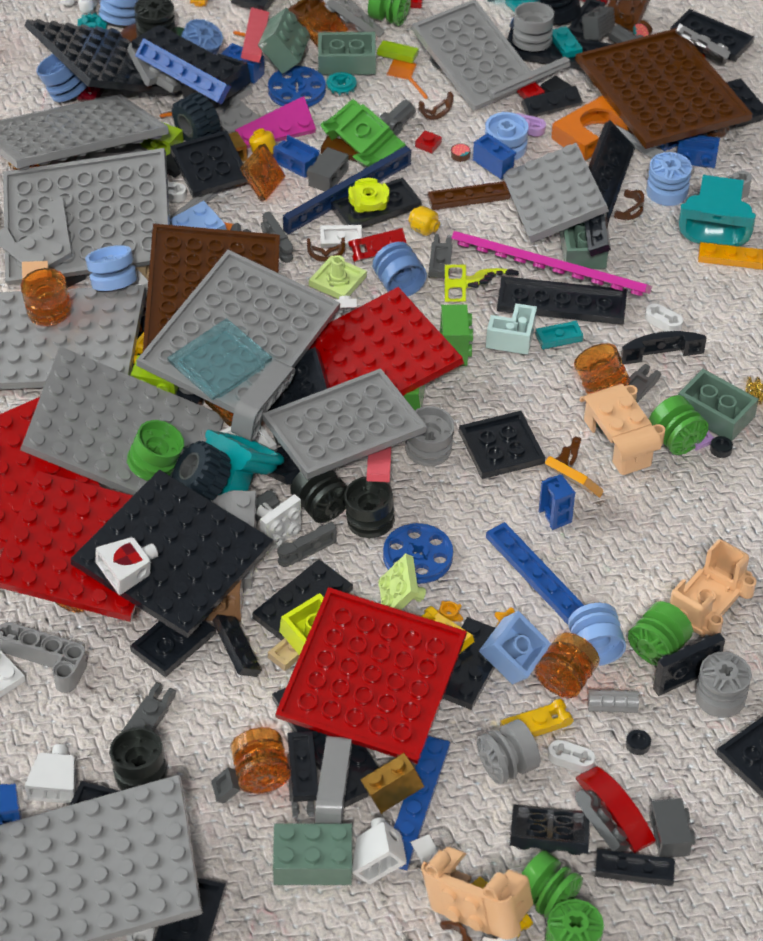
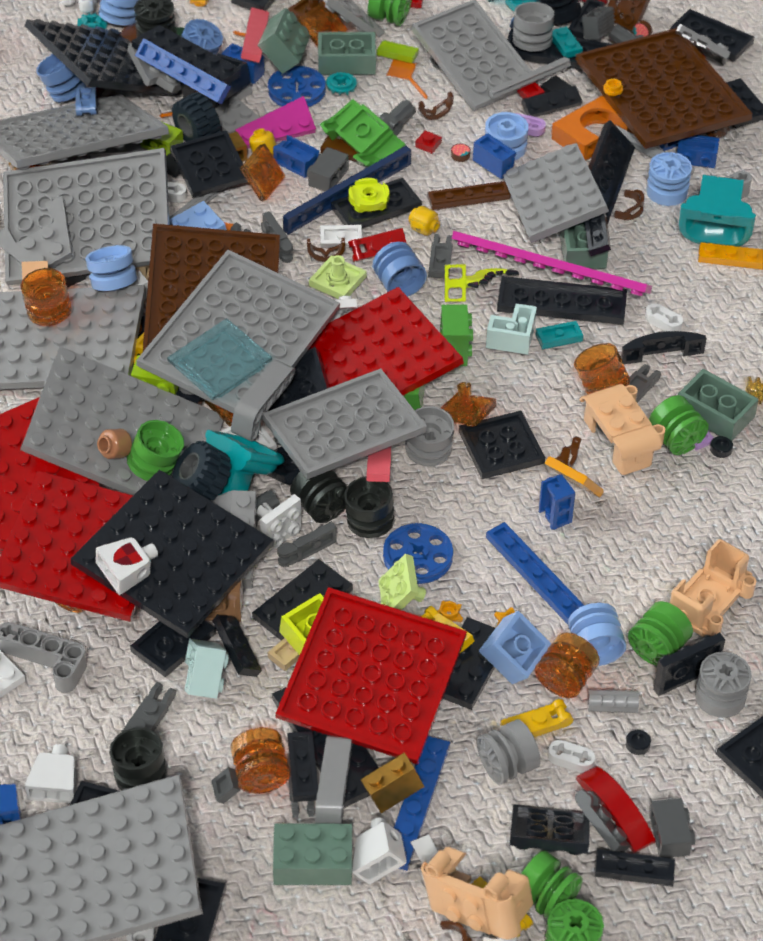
none -> medium blue plate [75,87,97,116]
none -> nougat head [97,428,132,459]
none -> light aqua brick [184,638,228,699]
none -> clear orange plate [441,382,497,426]
none -> light orange plate [603,79,623,97]

